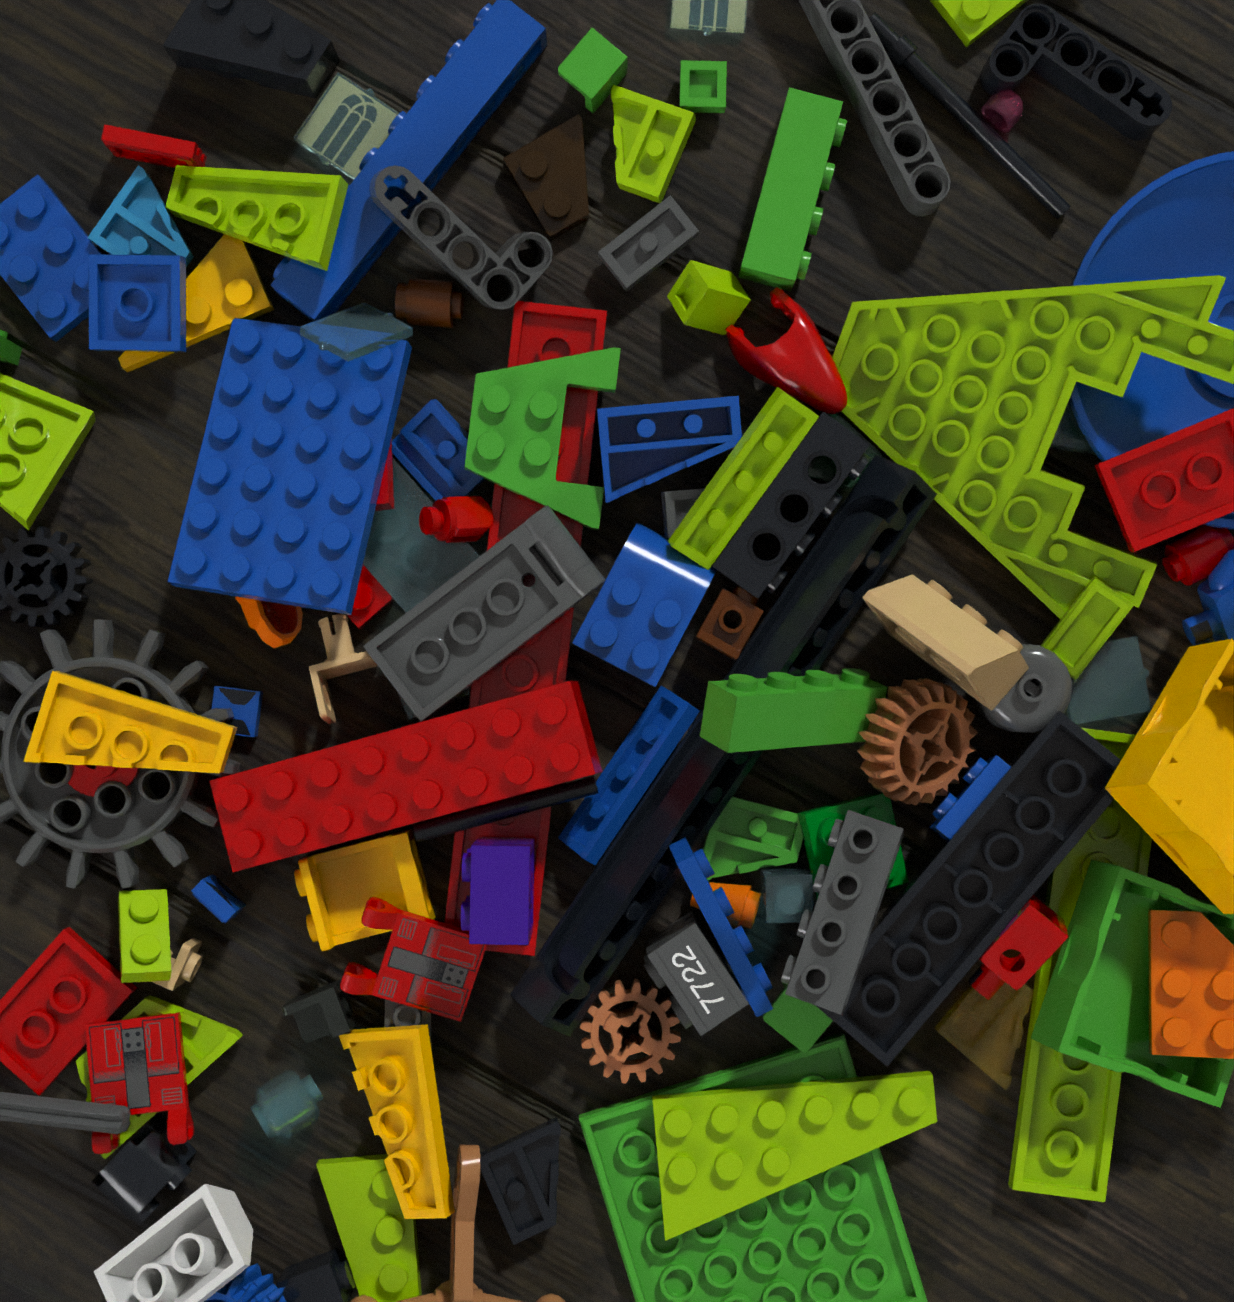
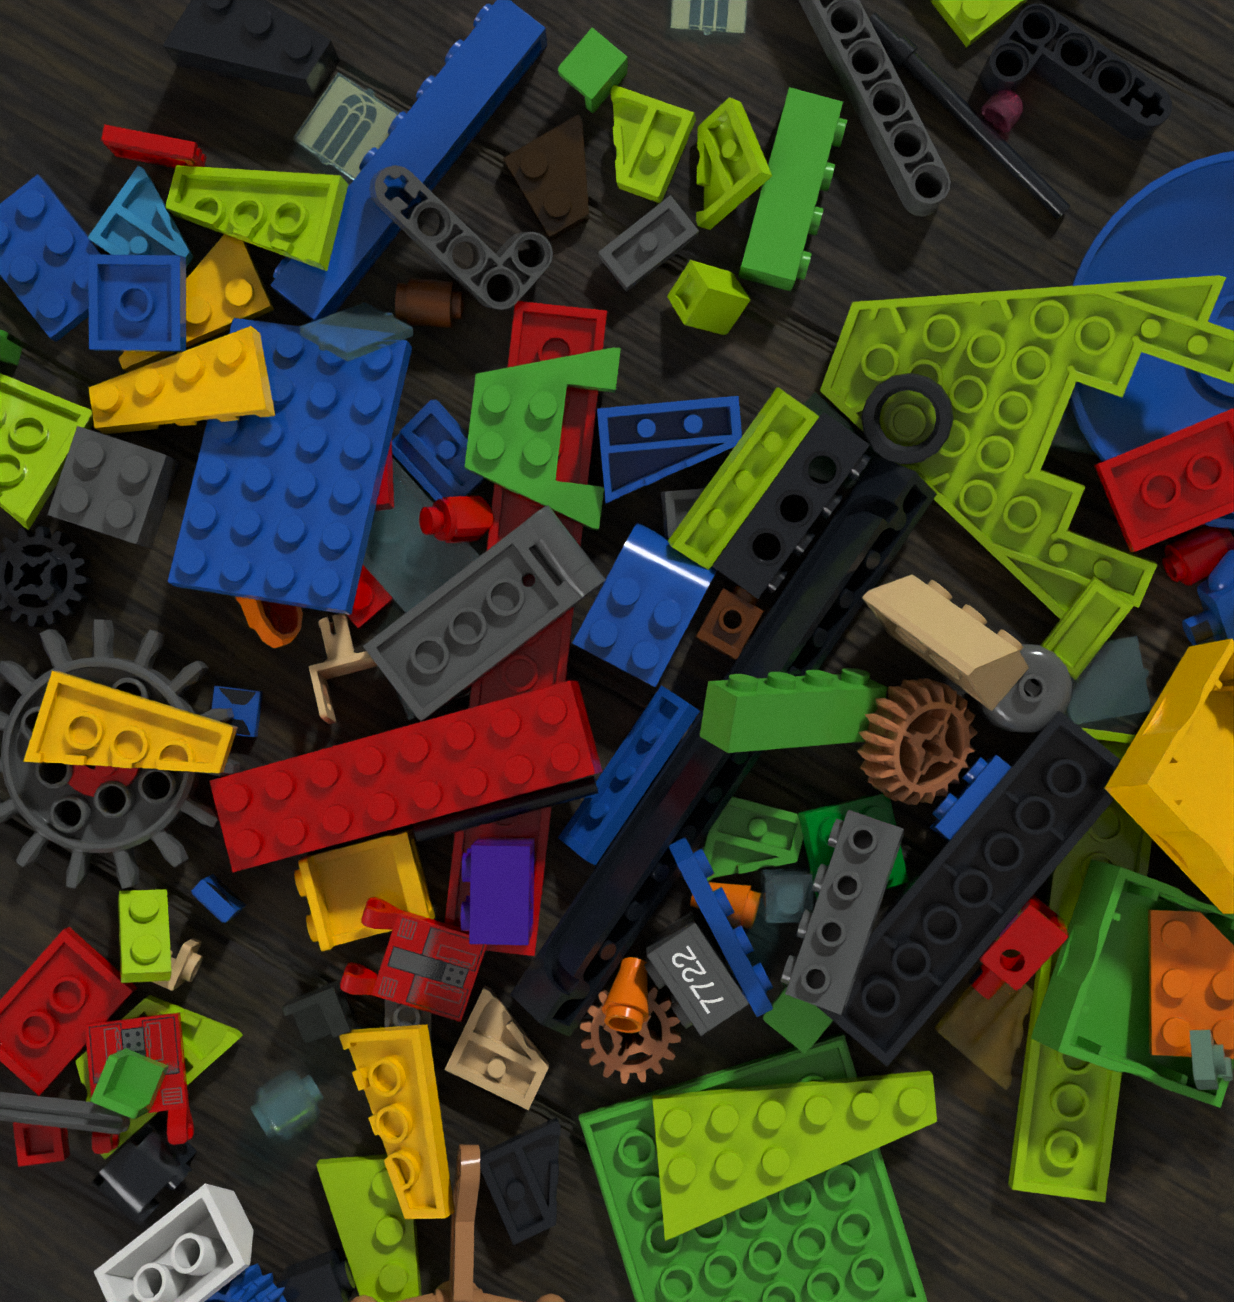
bright green plate [679,60,727,113] -> none
red animal [725,287,848,414] -> none
none -> red plate [13,1122,70,1167]
none -> dark grey brick [47,426,181,549]
none -> yellow wing [89,326,275,435]
none -> bright green panel [90,1048,169,1119]
none -> tan wing [444,986,549,1110]
none -> orange cone [602,957,649,1033]
none -> lime wing [696,97,772,230]
none -> black tyre [861,373,954,464]
none -> sand green plate [1189,1030,1233,1090]

